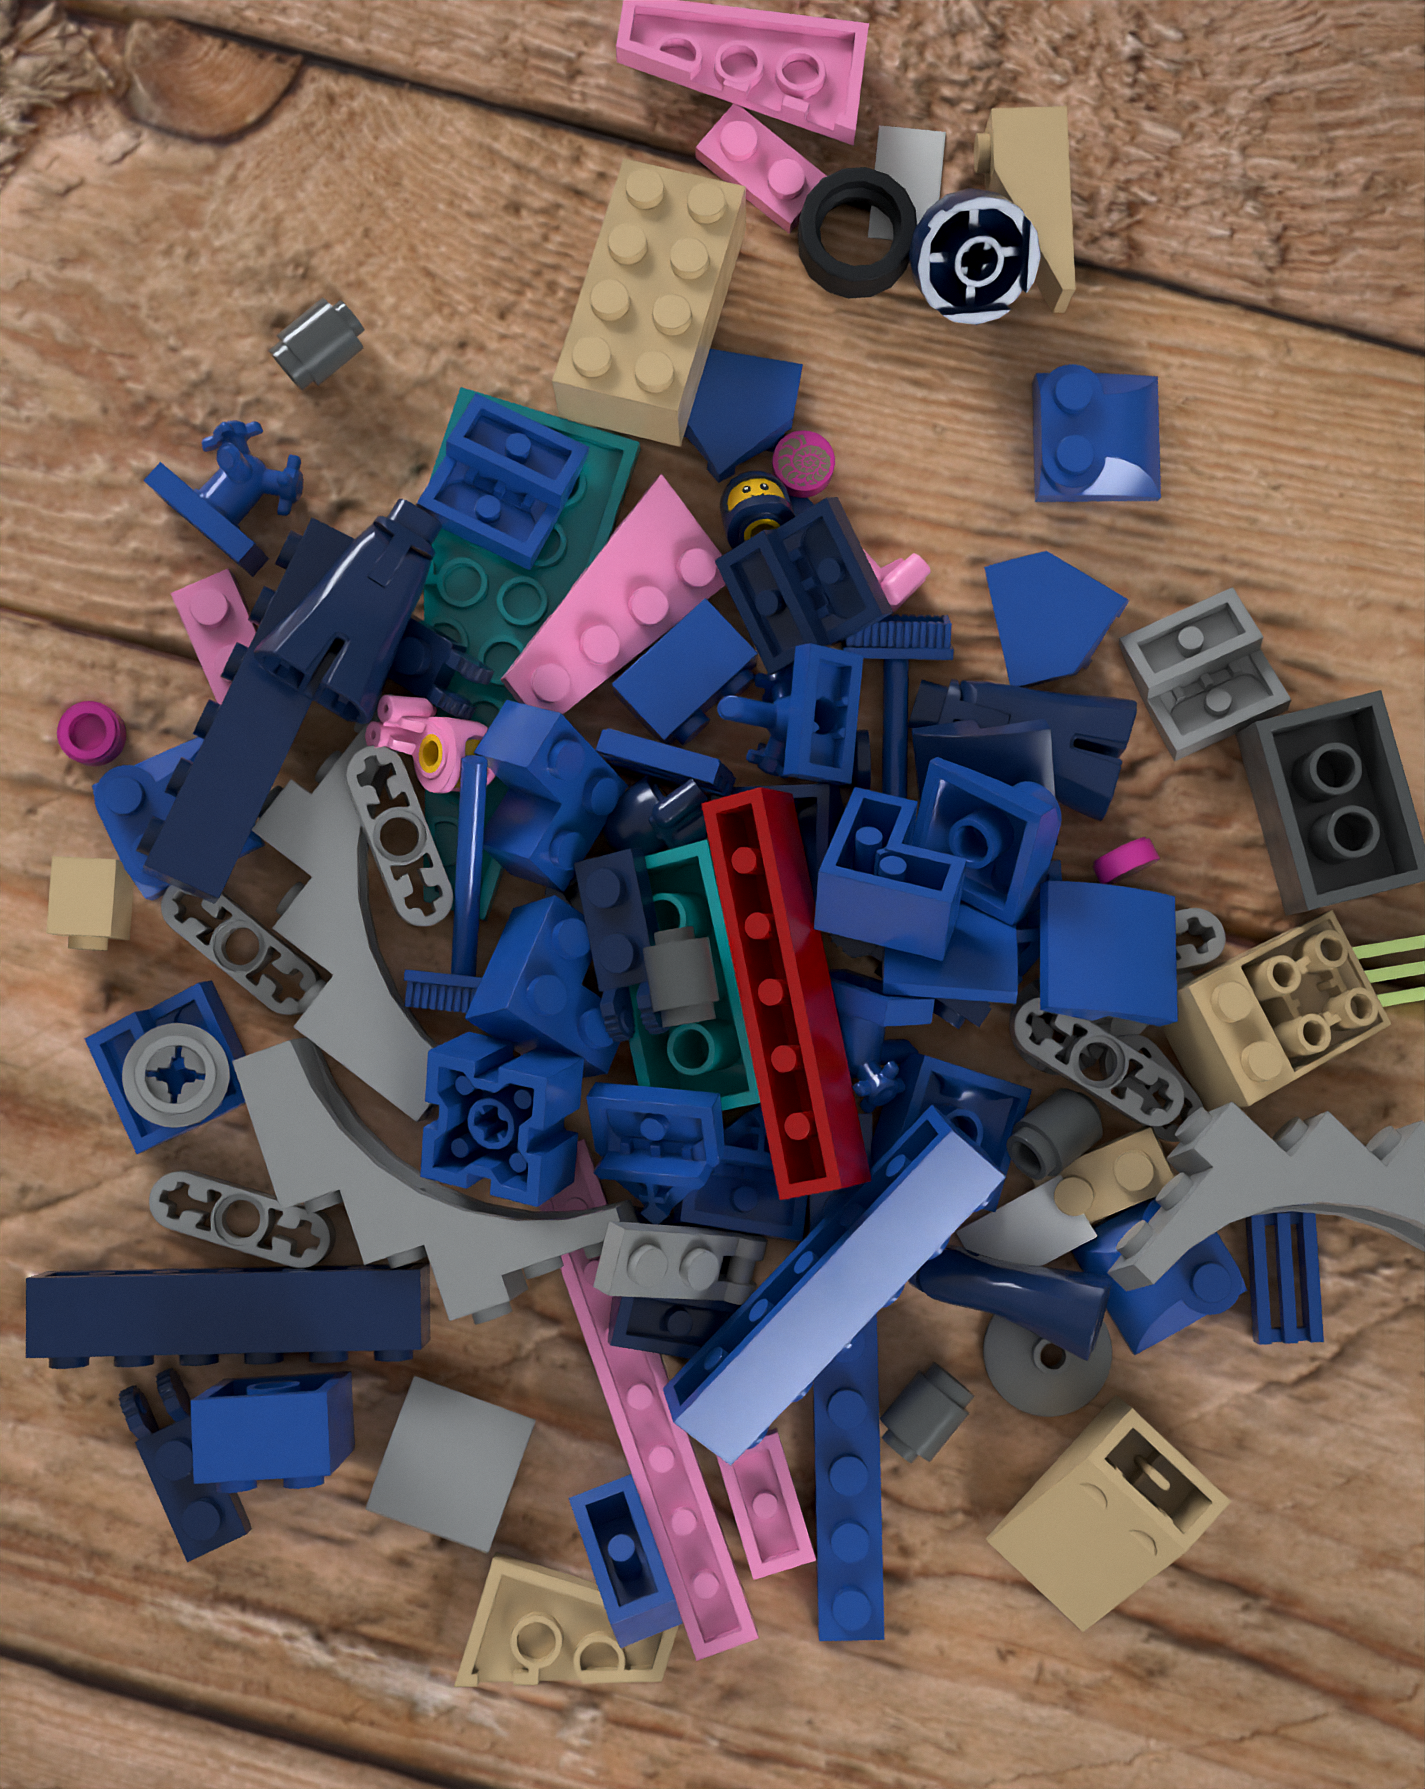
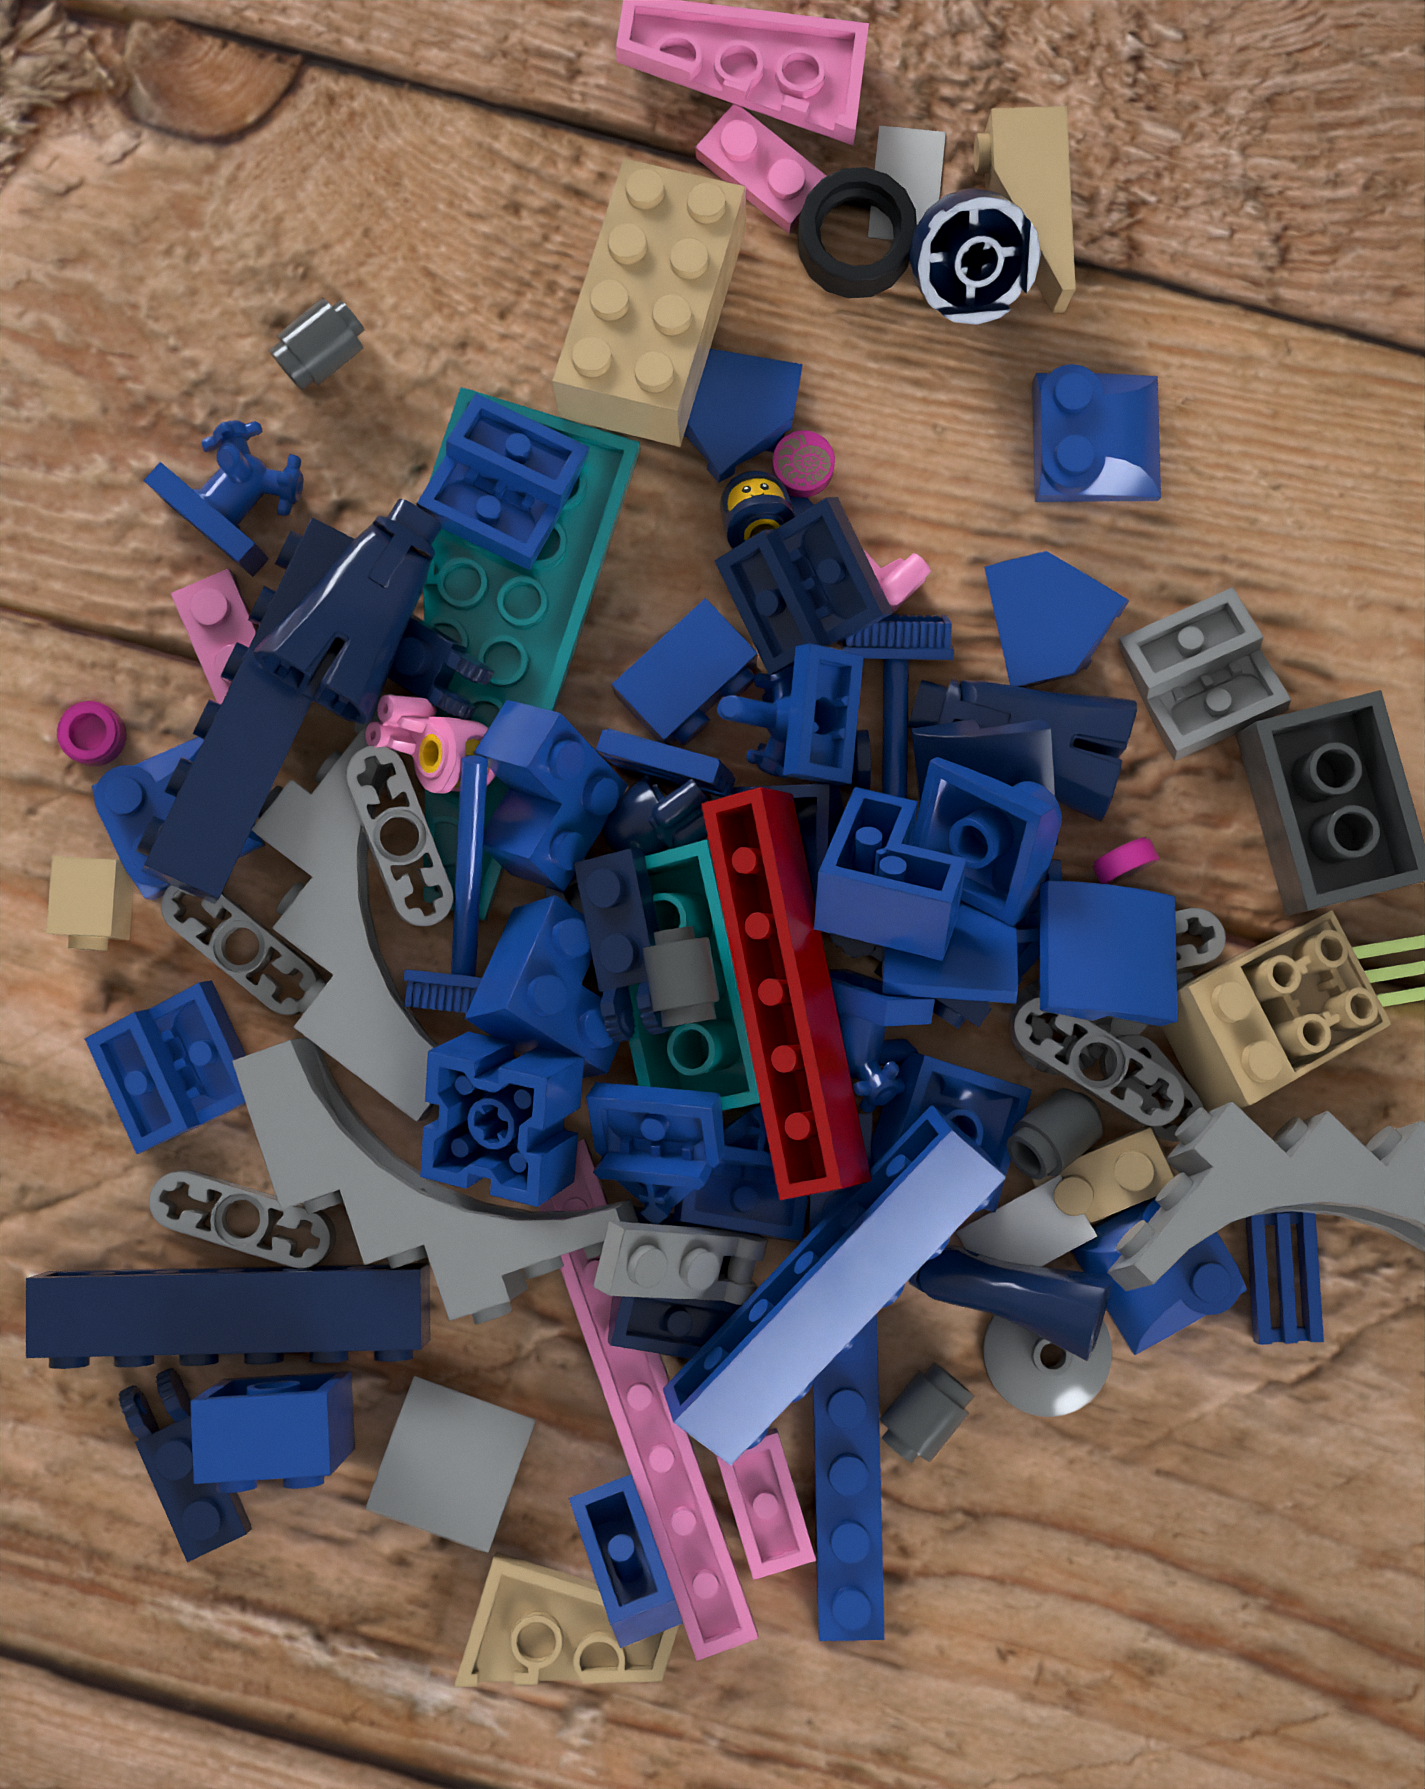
light grey gear [122,1023,230,1128] -> none
bright pink wing [500,473,726,715] -> none
tan slope [986,1395,1232,1632] -> none

